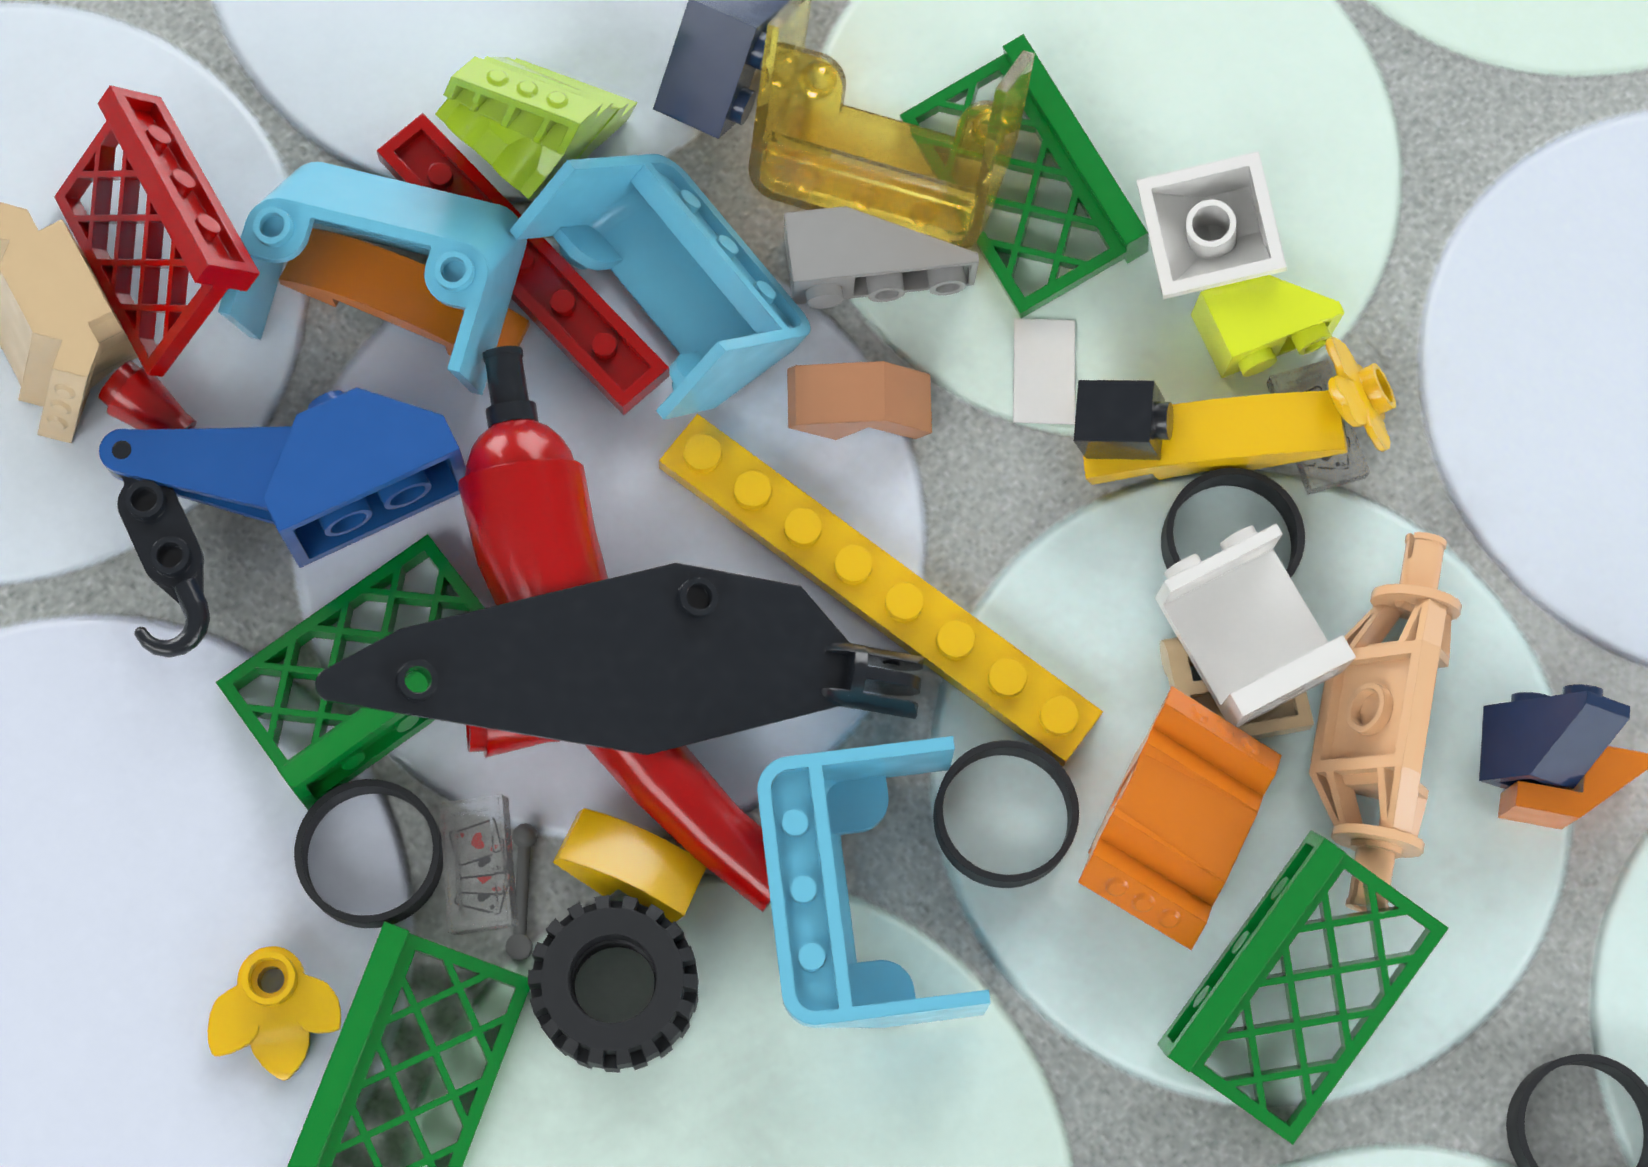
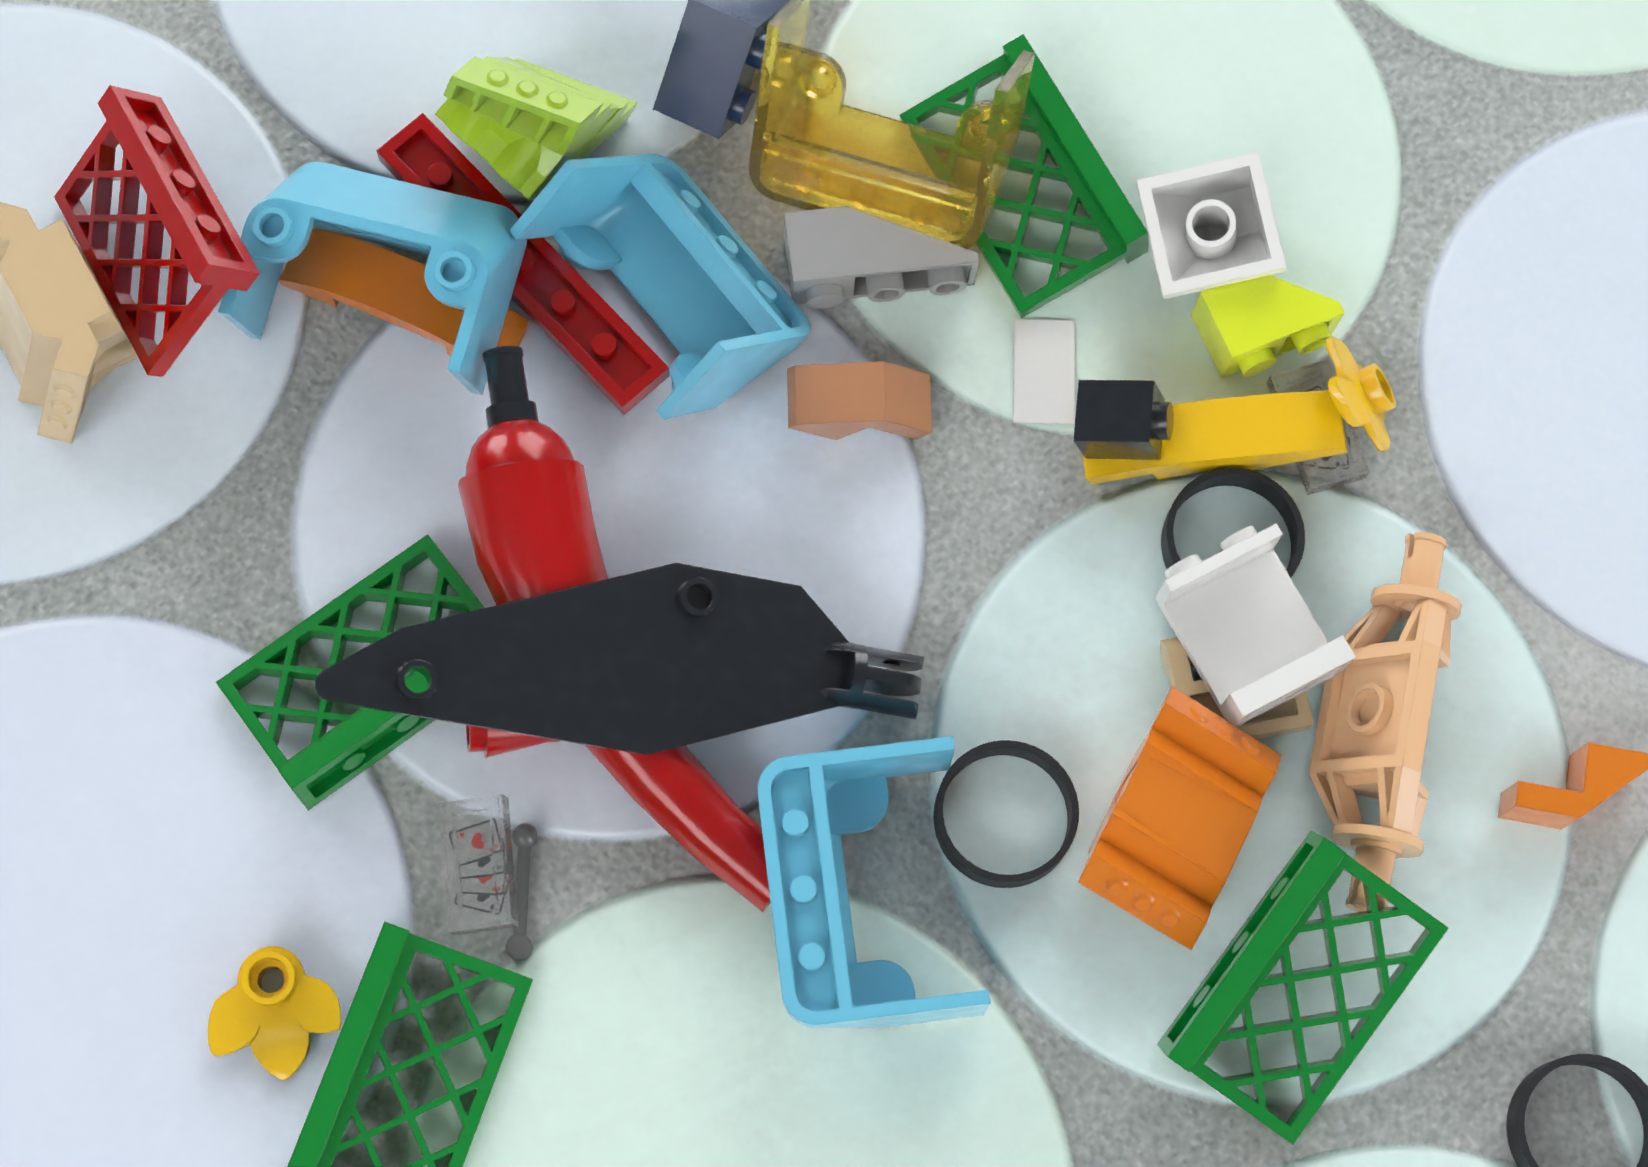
red cone [98,360,197,430] -> none
blue slope [99,387,466,658] -> none
black tyre [294,779,444,928] -> none
black tyre [528,895,699,1073] -> none
yellow slope [553,808,707,923] -> none
yellow plate [659,414,1103,767] -> none
dark blue slope [1479,684,1630,790] -> none

